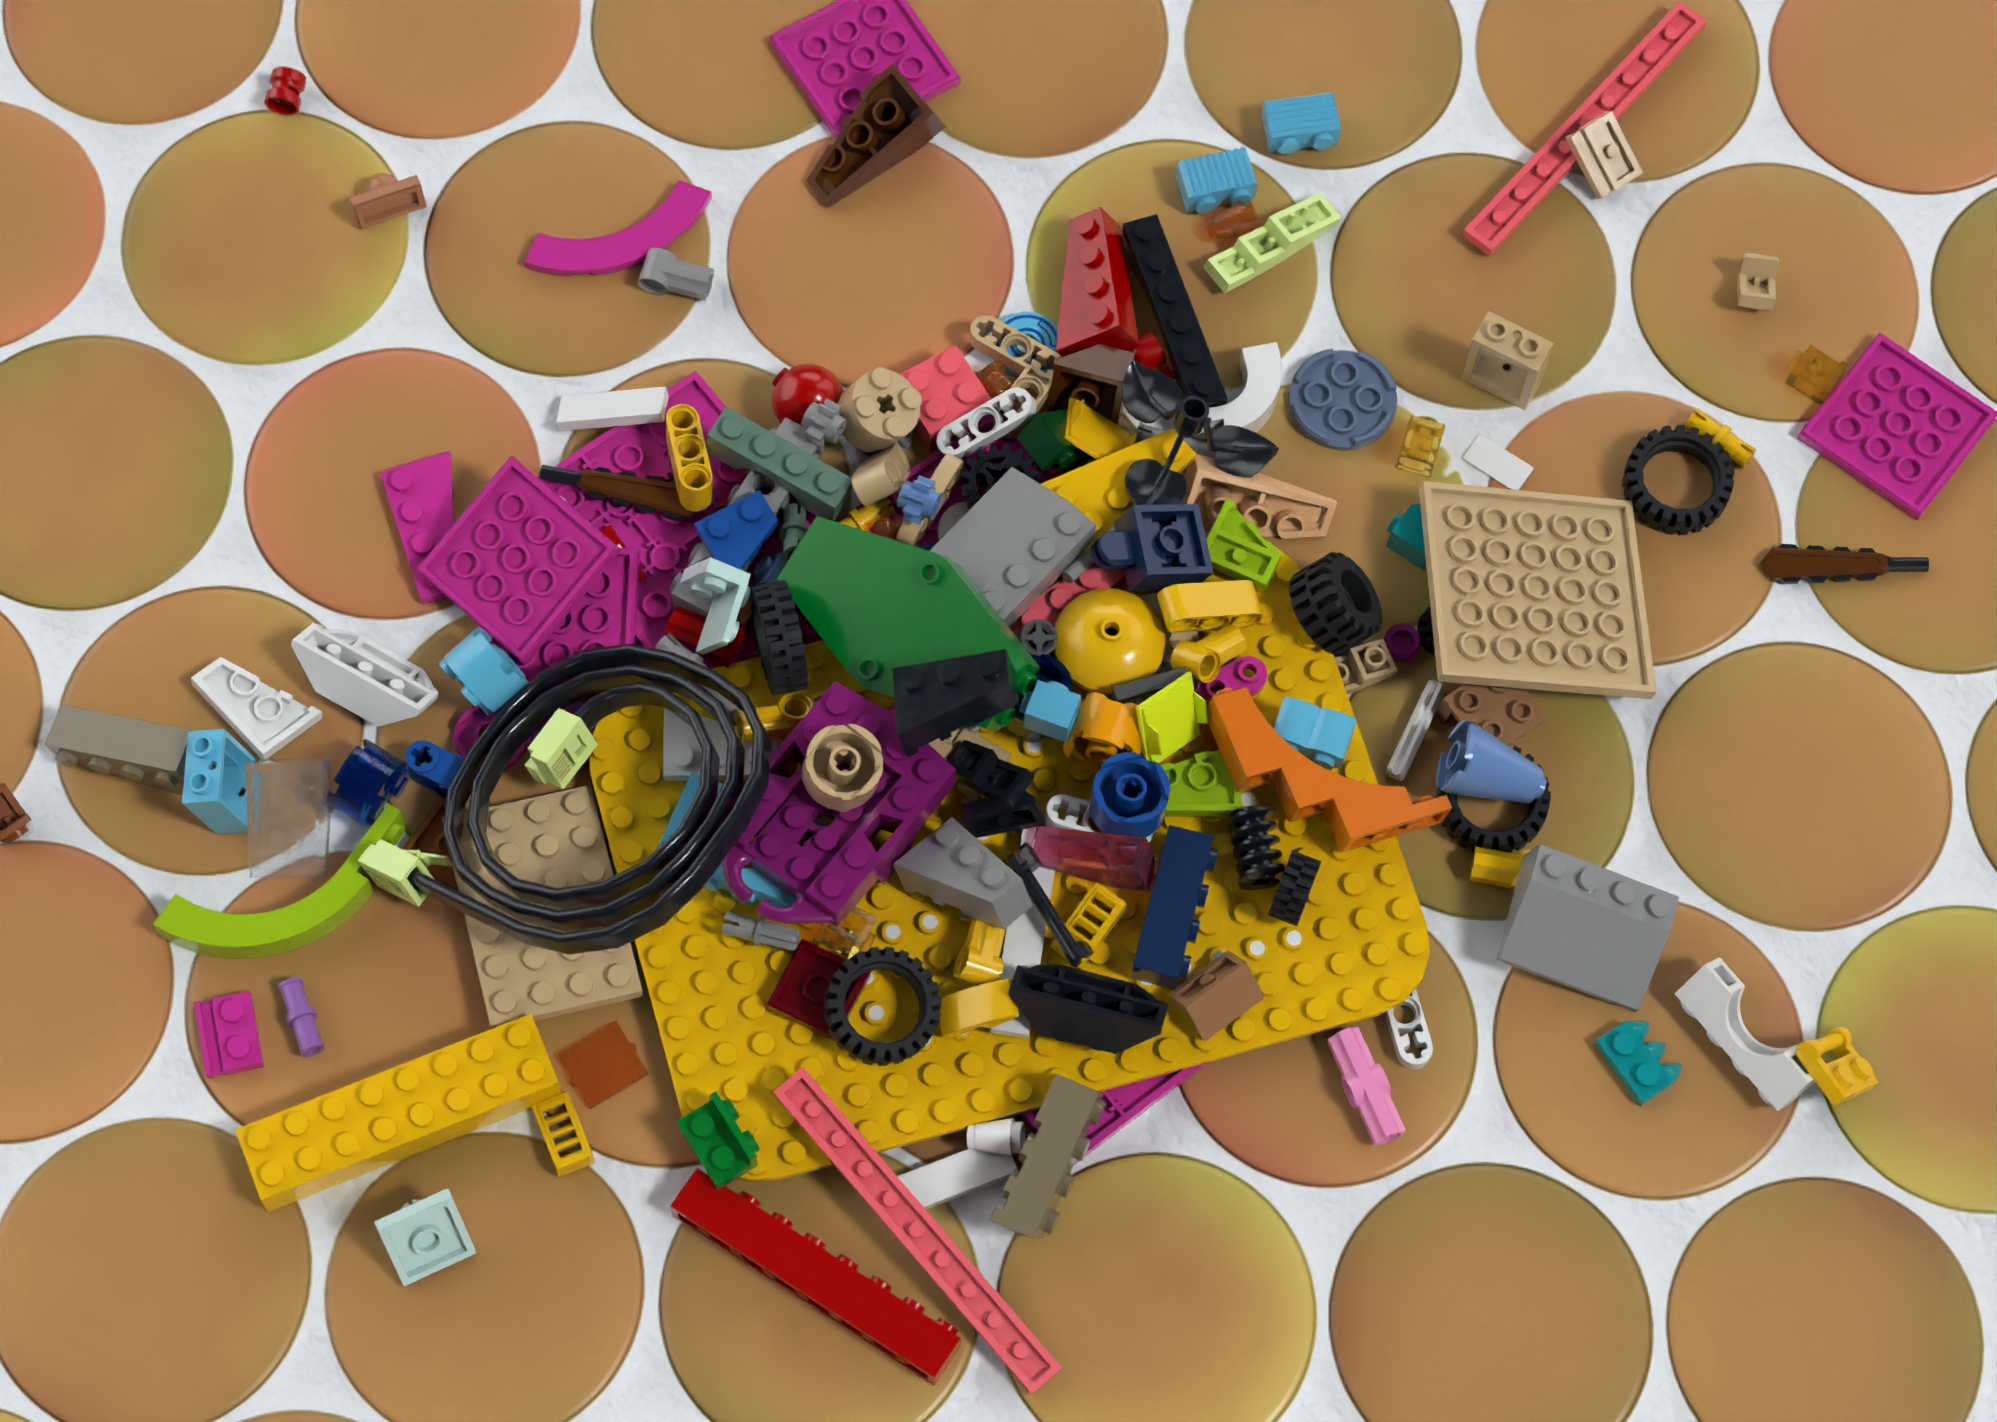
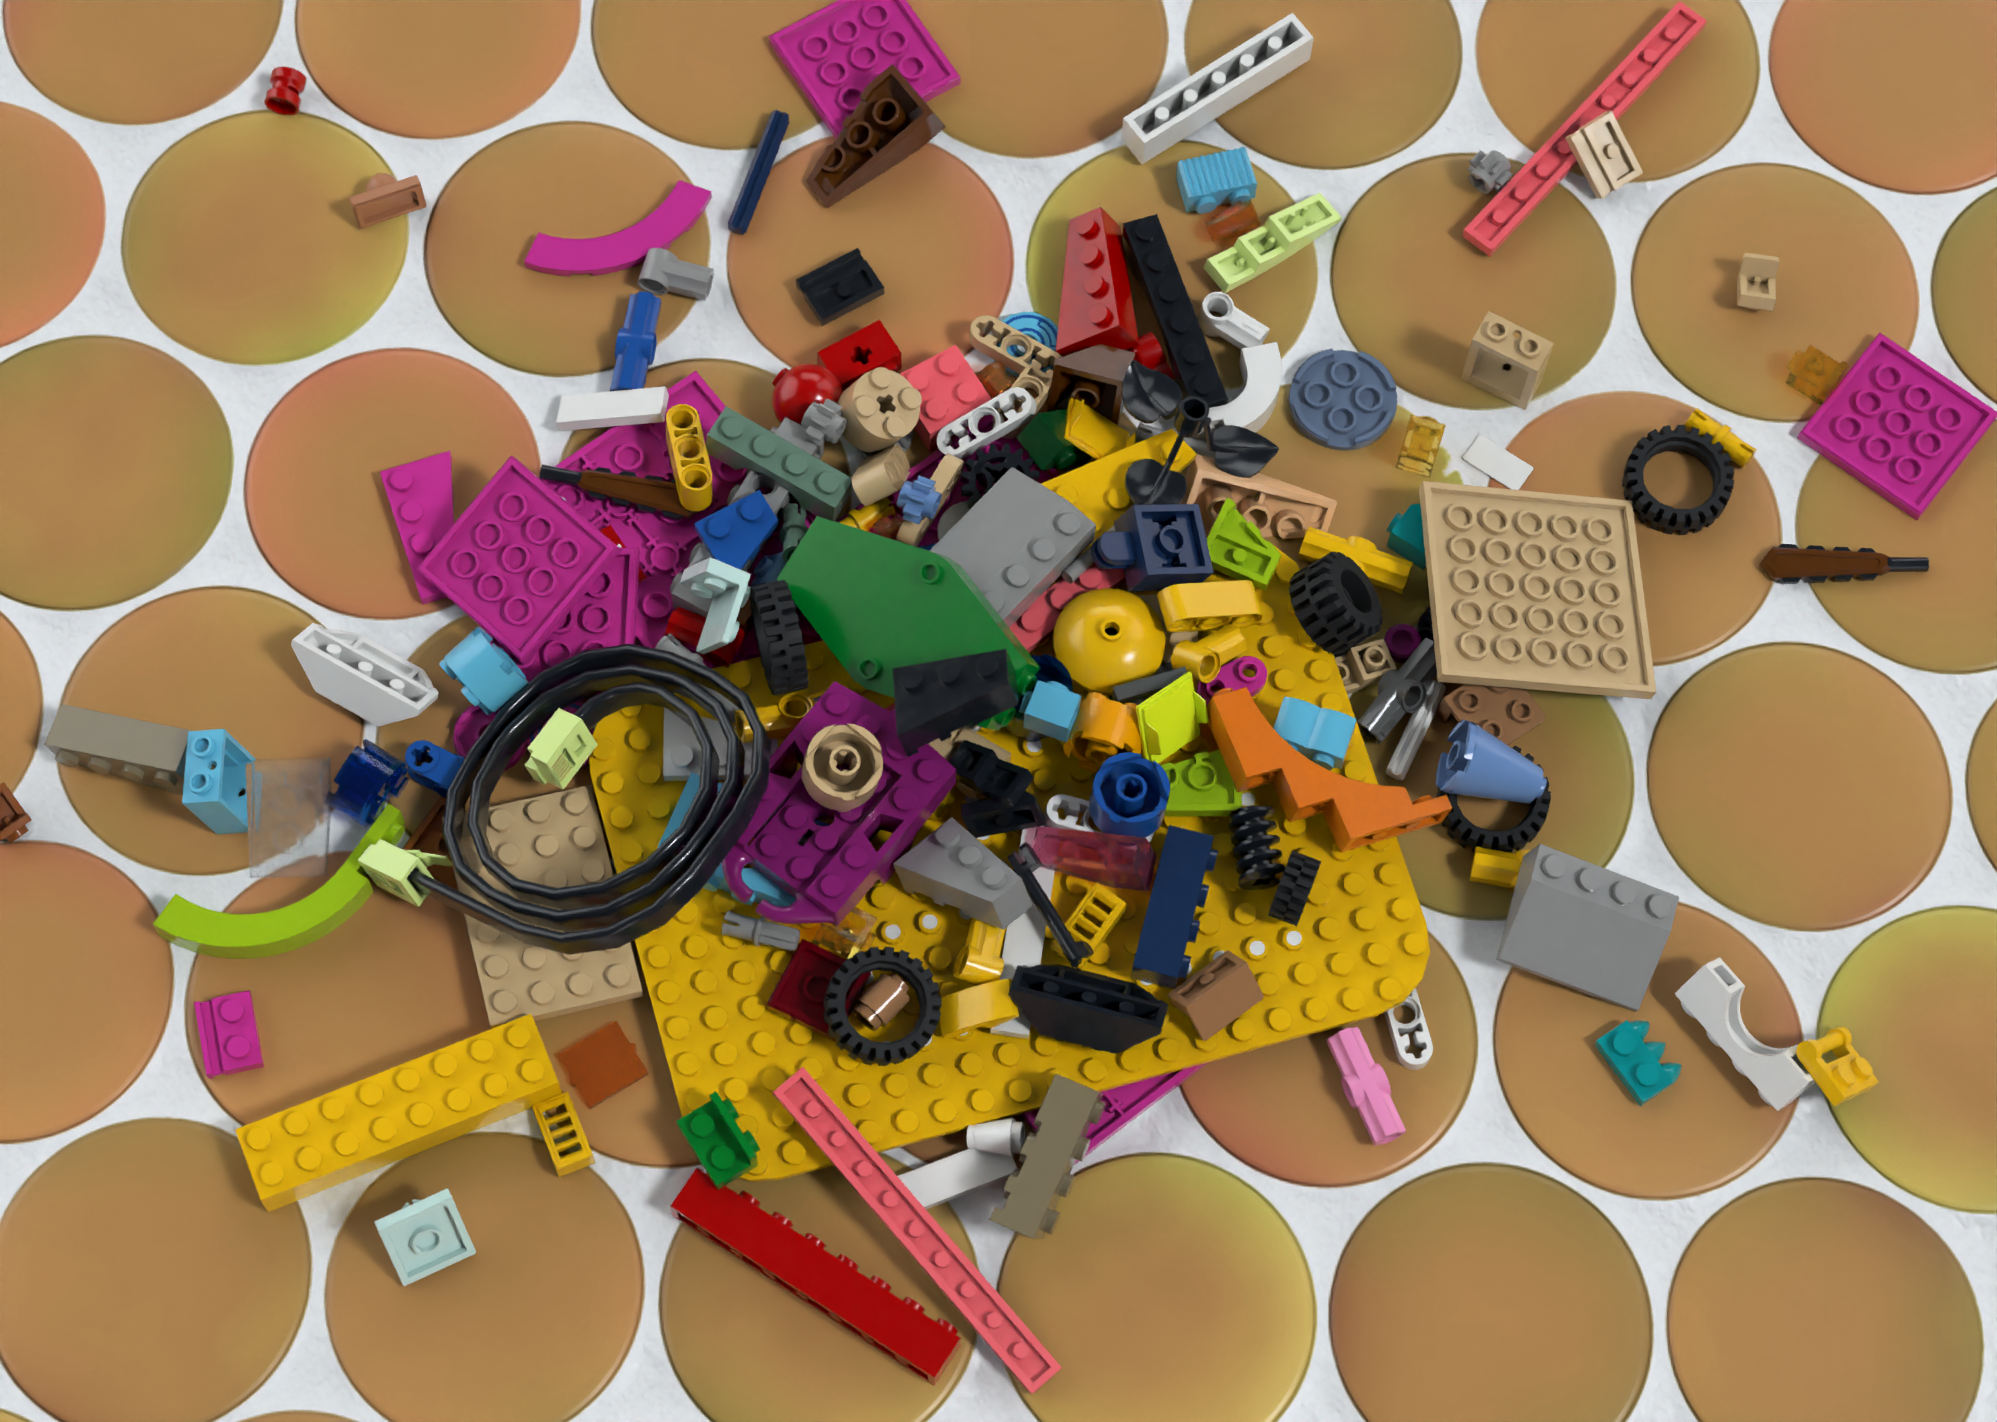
white wing [191,657,323,761] -> none
medium lavender pin [278,977,325,1057] -> none
dark grey wheel [1016,619,1058,661] -> none
medium azure brick [1262,93,1341,154] -> none
none -> blue piece [610,291,662,391]
none -> dark blue axle [728,110,789,235]
none -> black plate [796,248,884,326]
none -> red brick [817,319,902,391]
none -> medium nougat brick [852,973,910,1031]
none -> white brick [1121,13,1314,164]
none -> white piece [1198,292,1270,349]
none -> yellow piece [1298,527,1413,594]
none -> dark grey piece [1357,638,1437,744]
none -> light grey gear [1468,150,1512,194]

